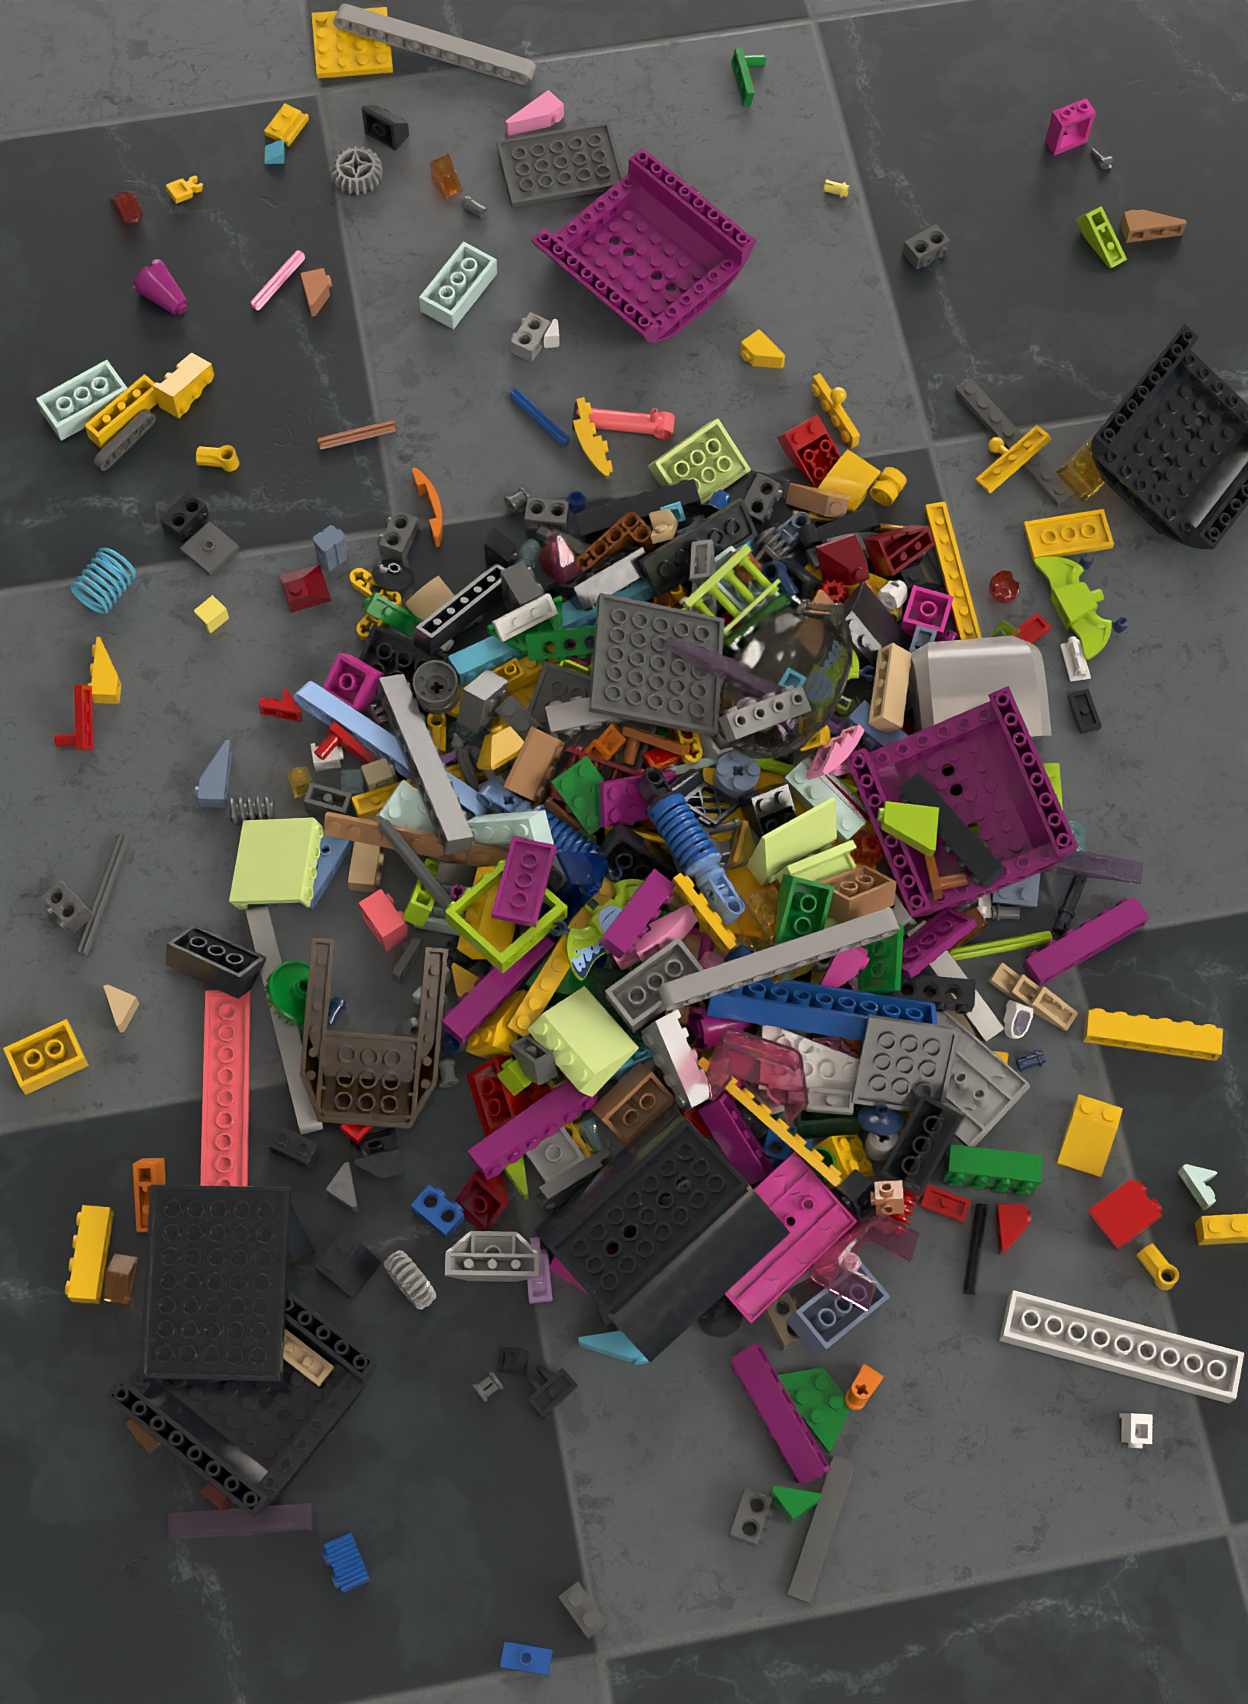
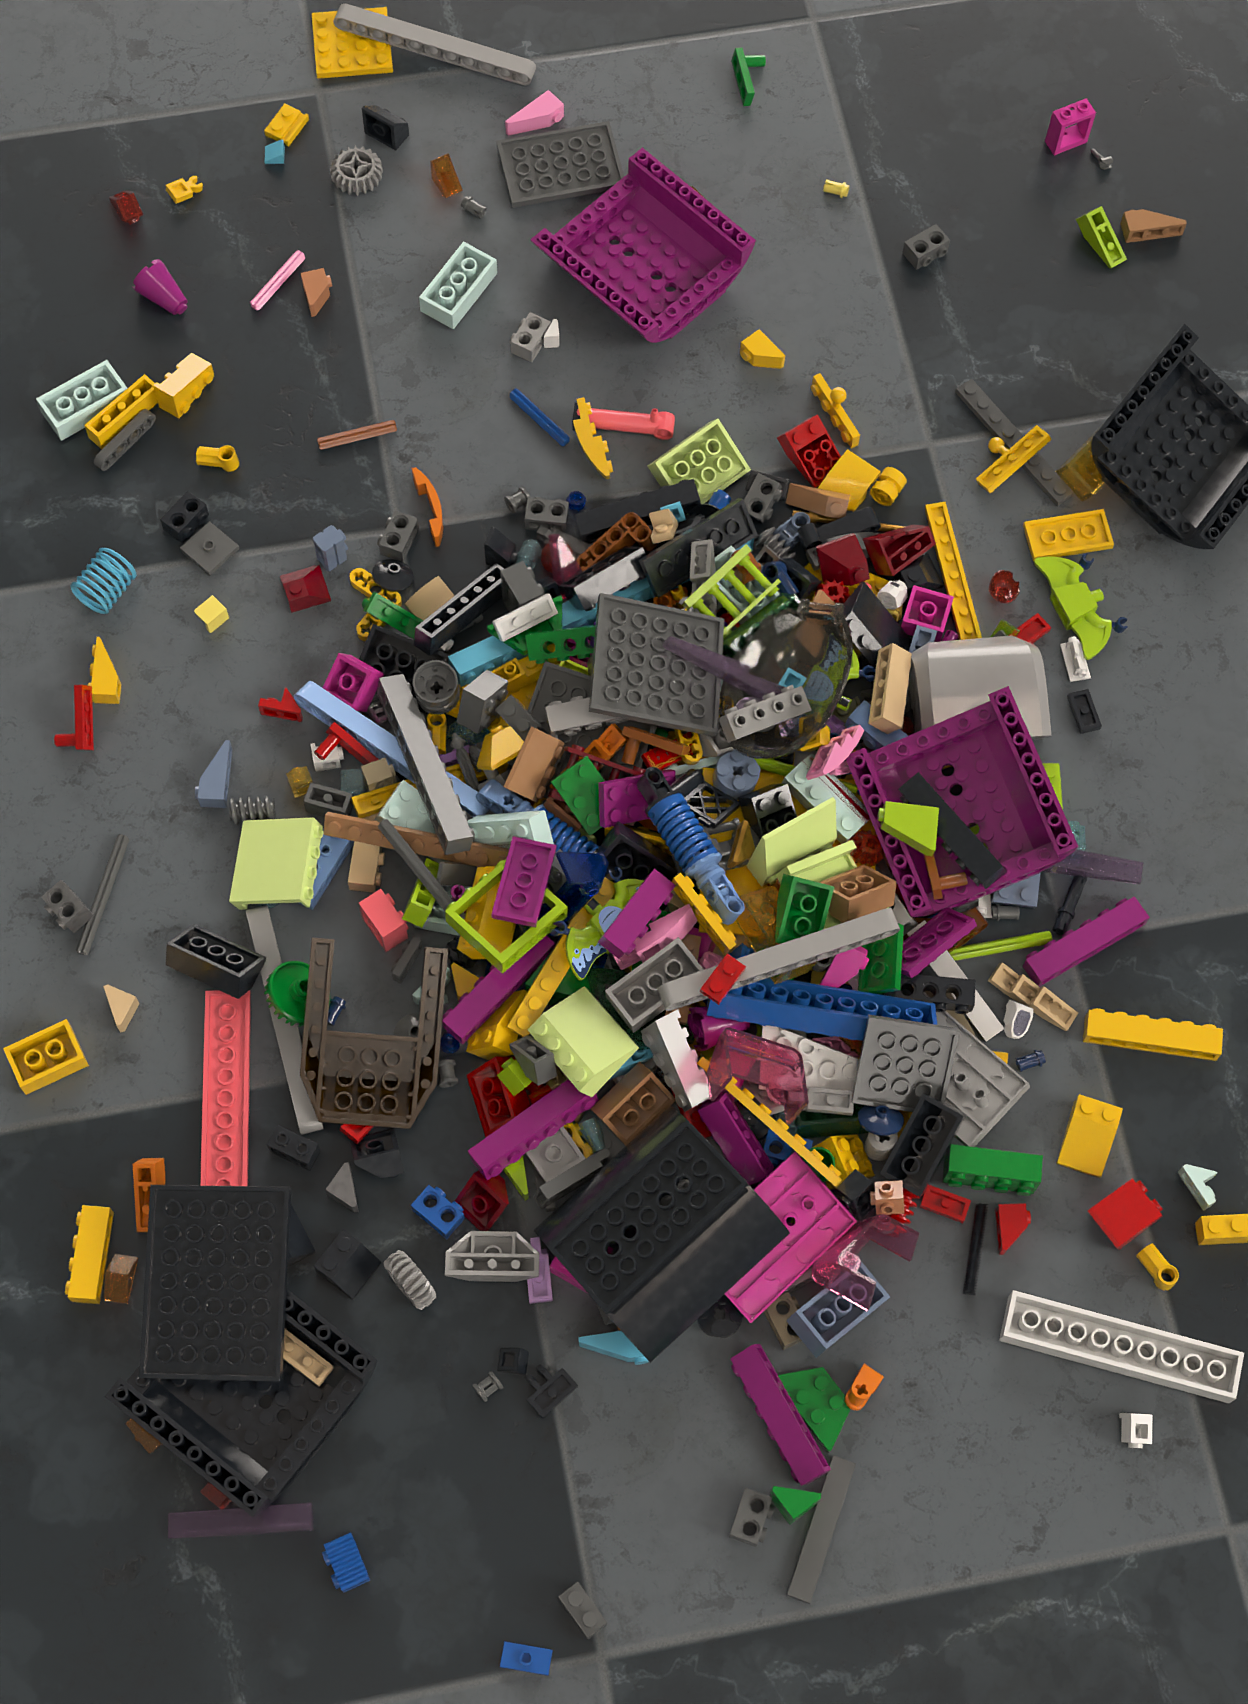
none -> red plate [700,954,746,1005]

